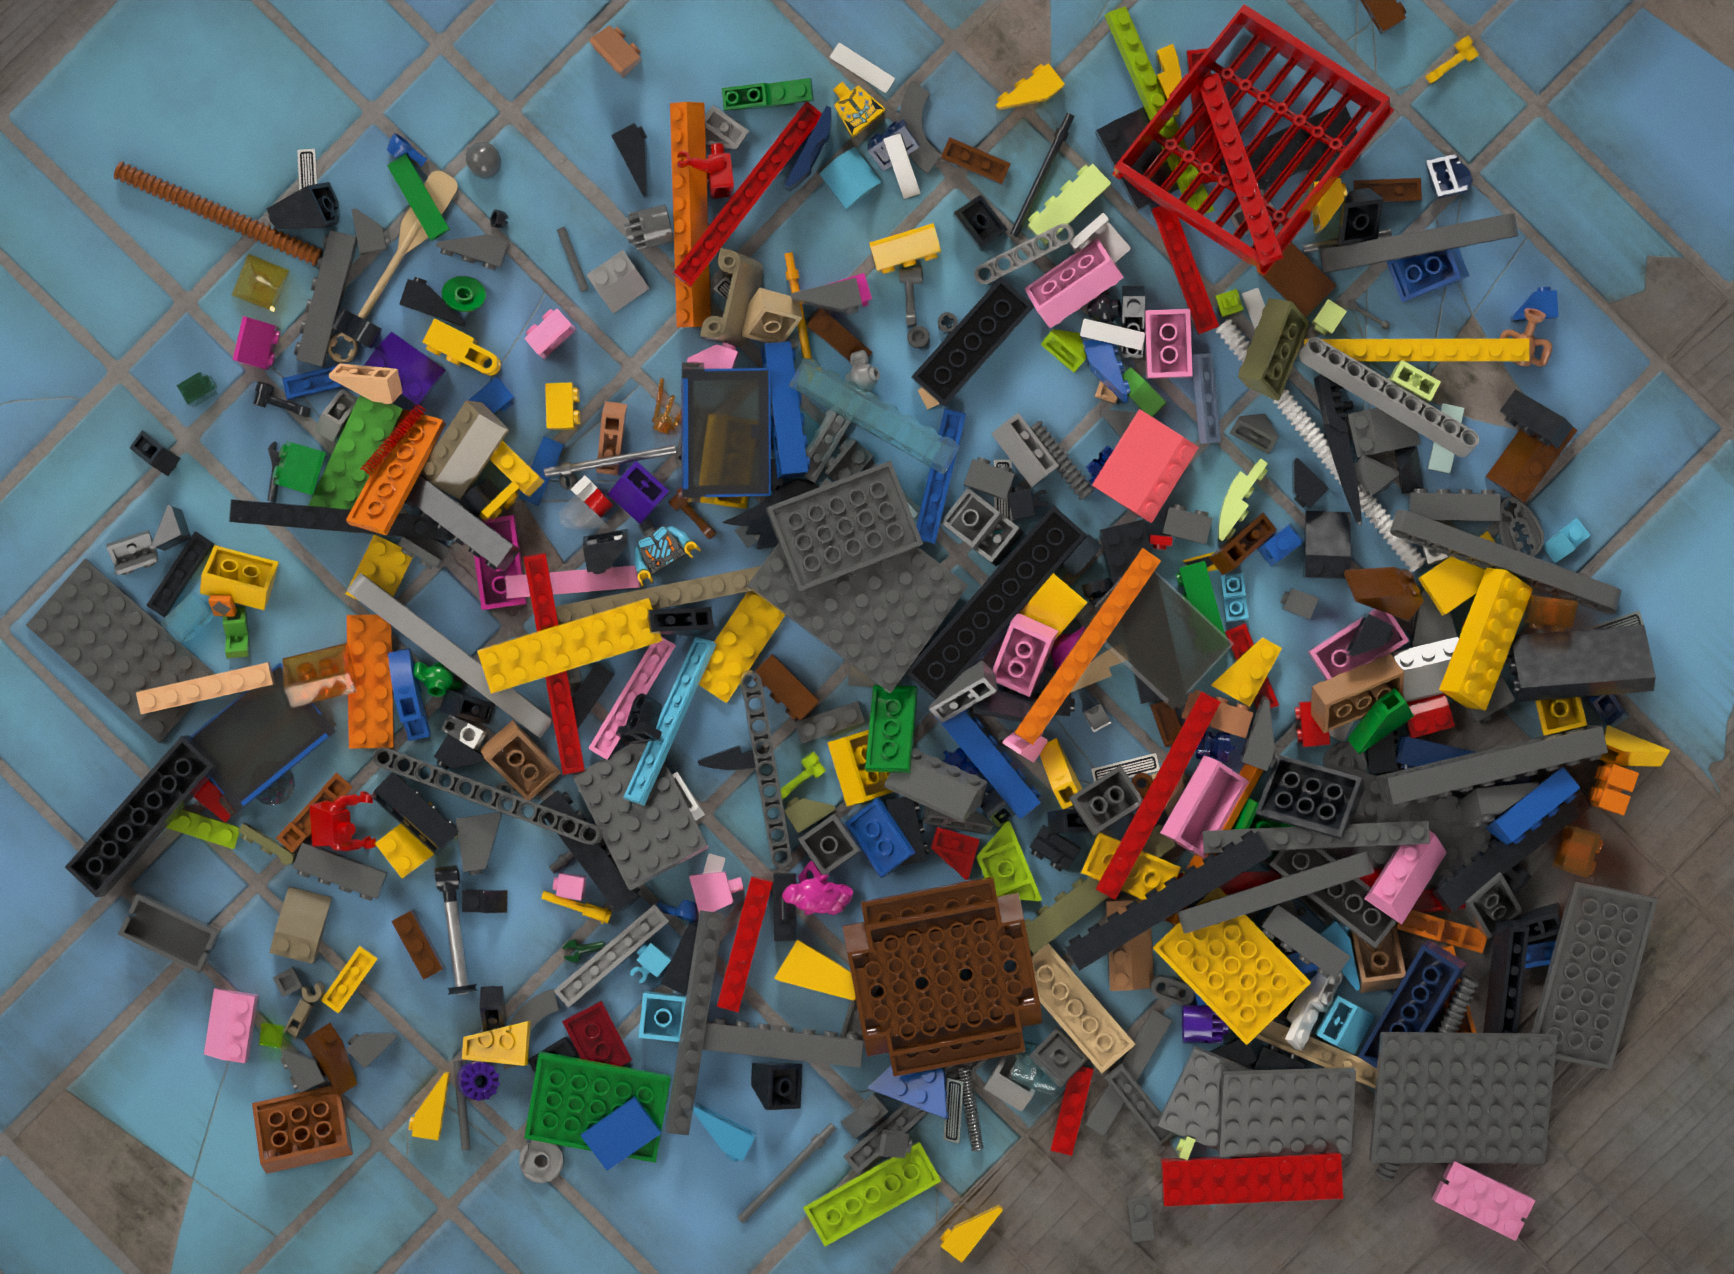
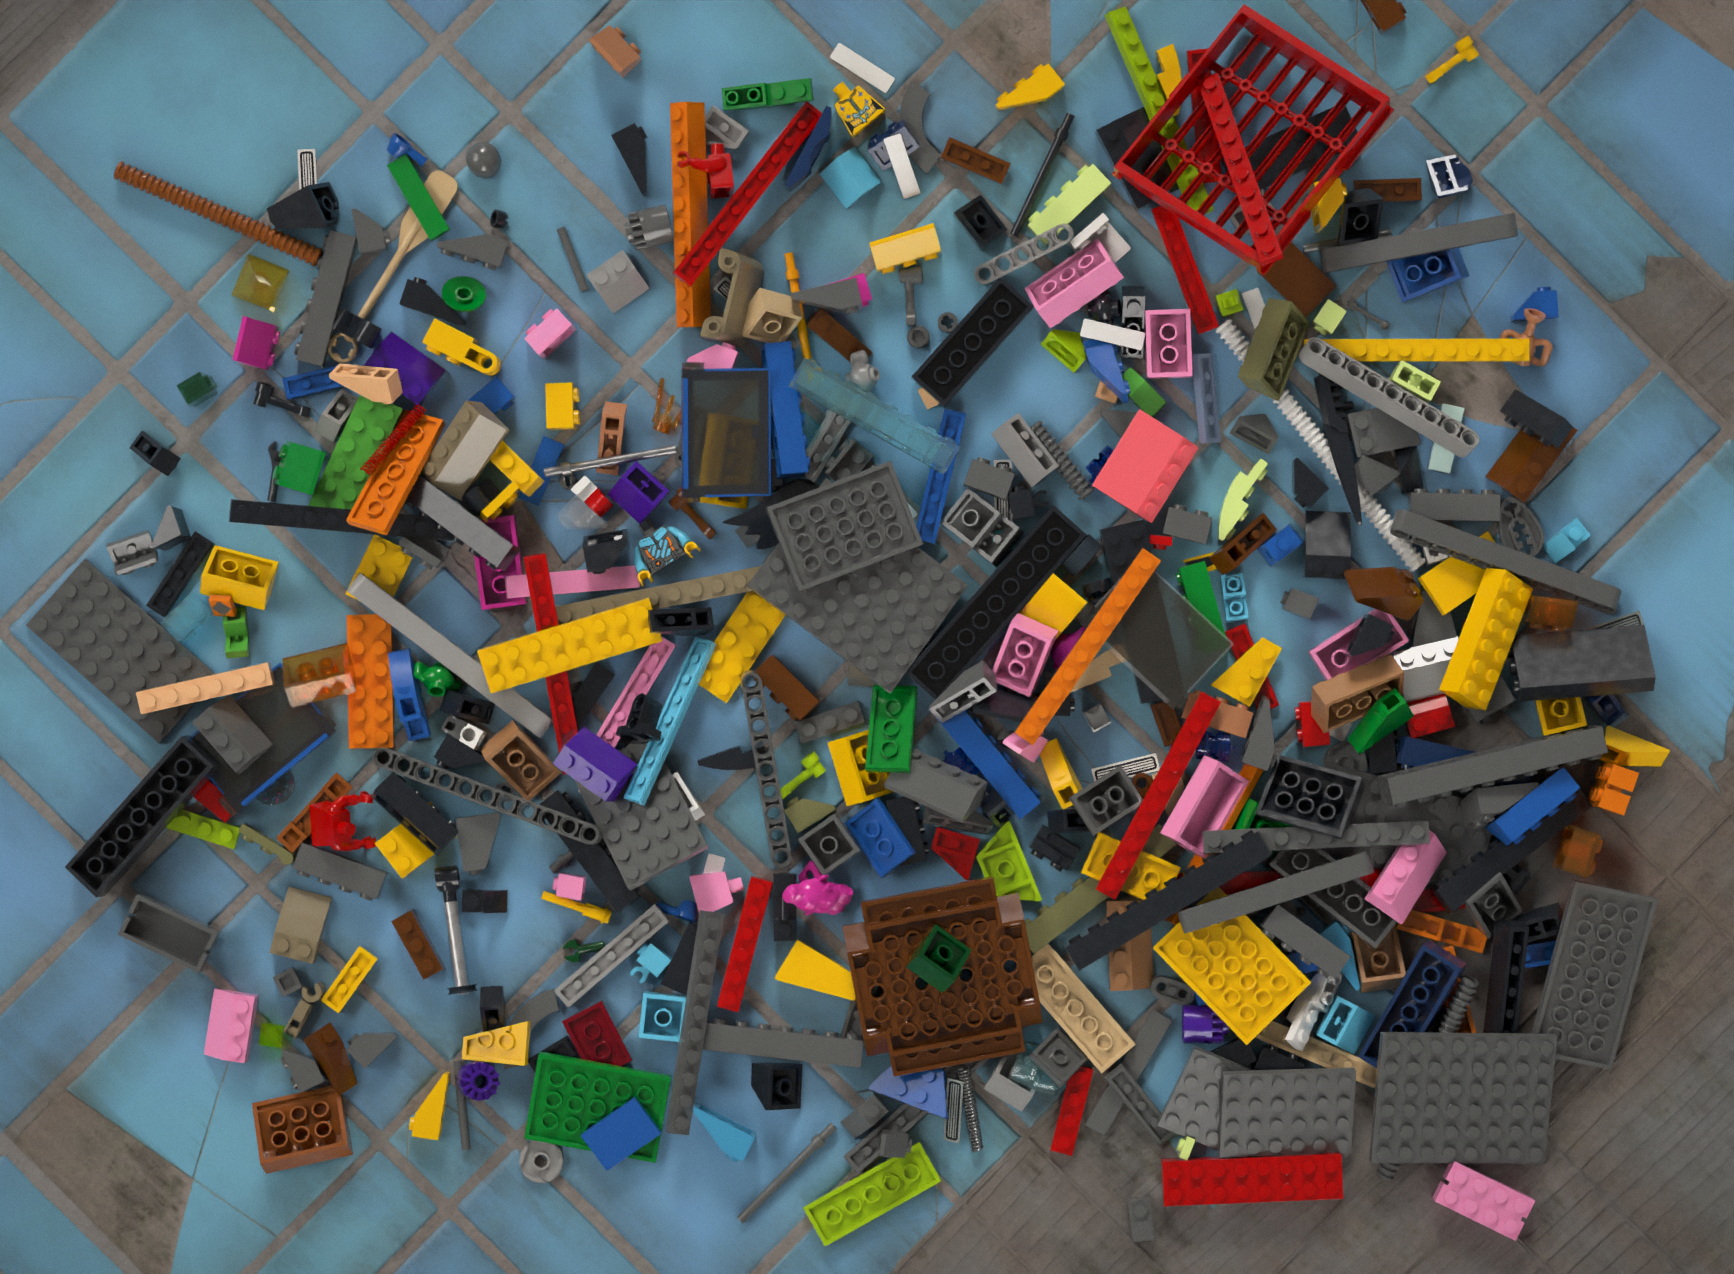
yellow slope [940,1205,1003,1263] -> none
none -> dark grey slope [192,695,274,774]
none -> dark purple slope [553,727,638,802]
none -> dark green slope [906,924,972,993]

